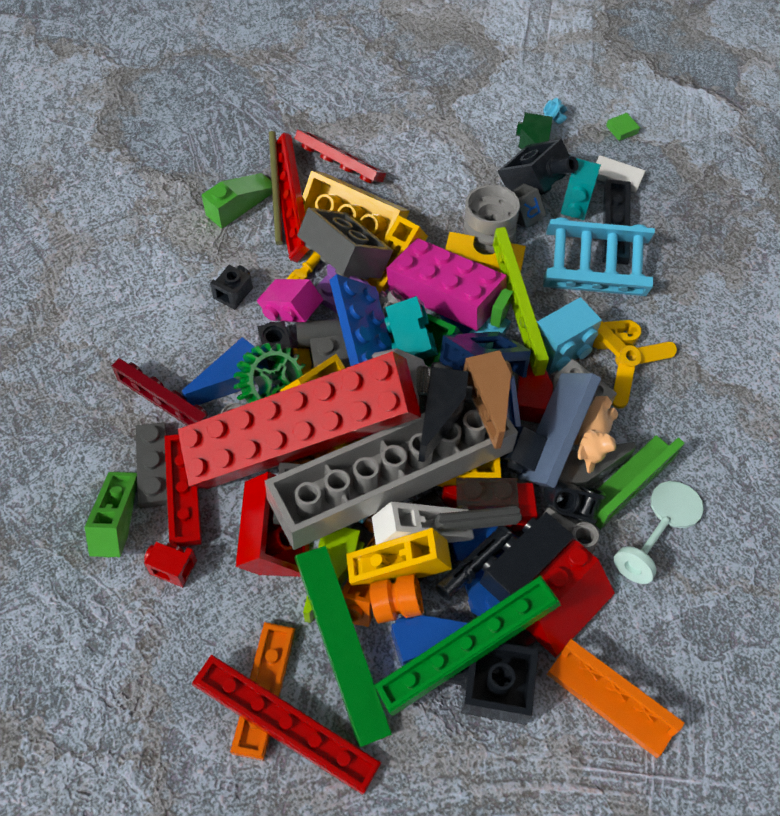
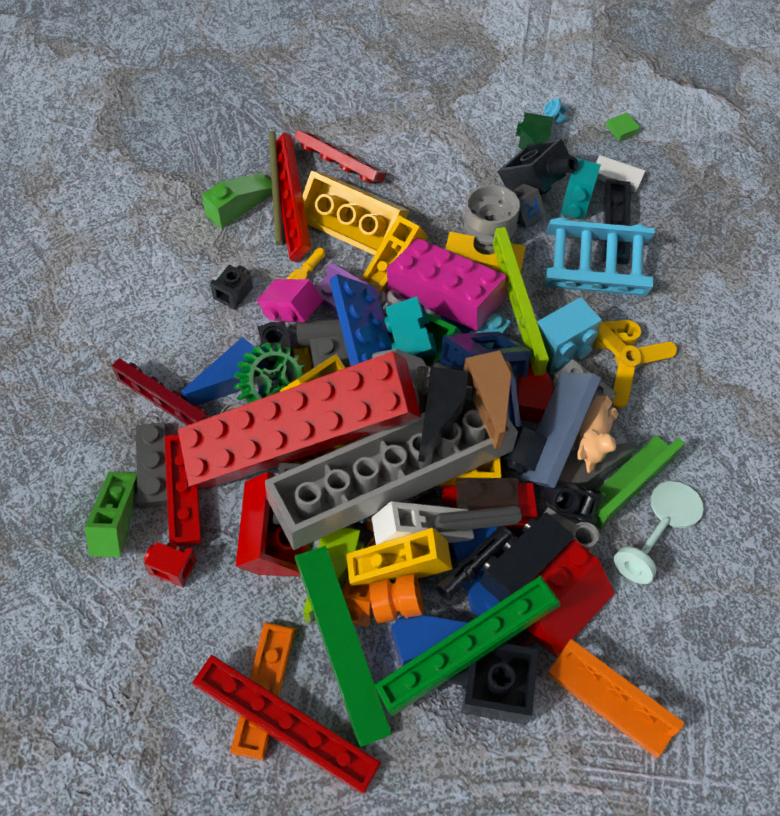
dark grey brick [297,207,393,279] -> none
bright green tile [490,288,513,328] -> none

